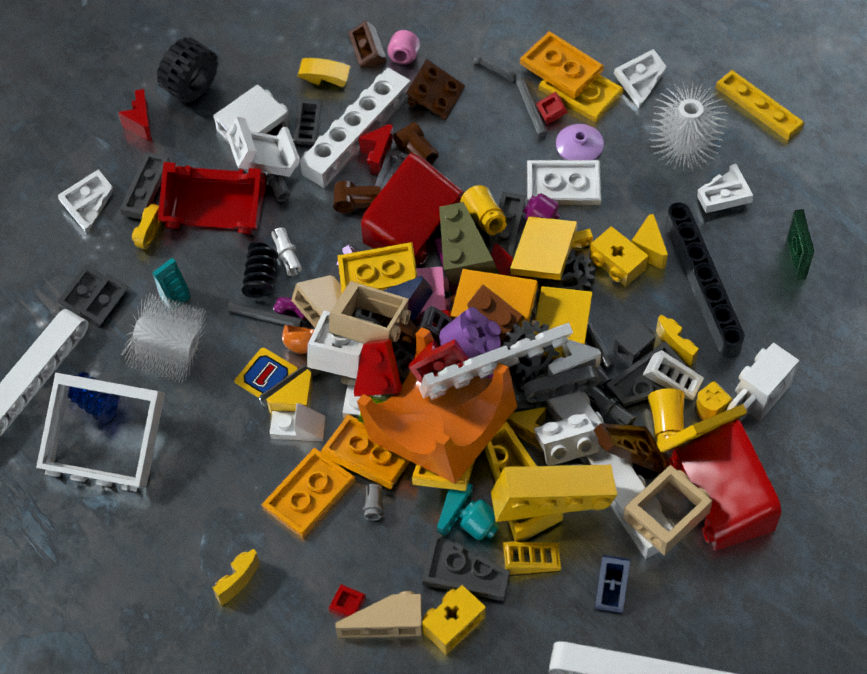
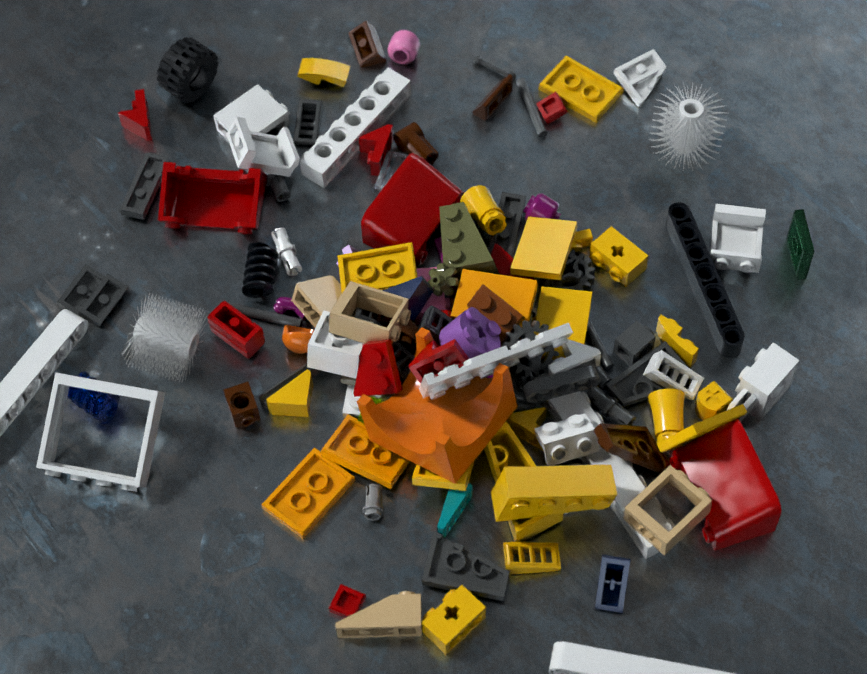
white wing [58,170,113,233] -> none
yellow plate [132,204,162,250] -> none
teal slope [153,258,191,310] -> none
yellow slope [212,549,260,606] -> none
sticker [234,348,298,398] -> none
white slope [270,403,326,442] -> none
reddish brown piece [333,181,381,213] -> none
reddish brown hinge [406,59,465,120] -> none
teal head [459,500,500,540] -> none
light orange tile [520,31,604,99] -> none
white tile [527,160,601,205] -> none
lavender dish [556,124,604,160] -> none
yellow slope [631,214,668,269] -> none
white wing [697,164,753,213] -> none
yellow tile [715,70,805,141] -> none
none -> red brick [207,301,265,359]
none -> reddish brown brick [223,381,261,428]
none -> olive plant [428,263,459,297]
none -> reddish brown slope [472,74,513,121]
none -> white panel [710,204,766,273]

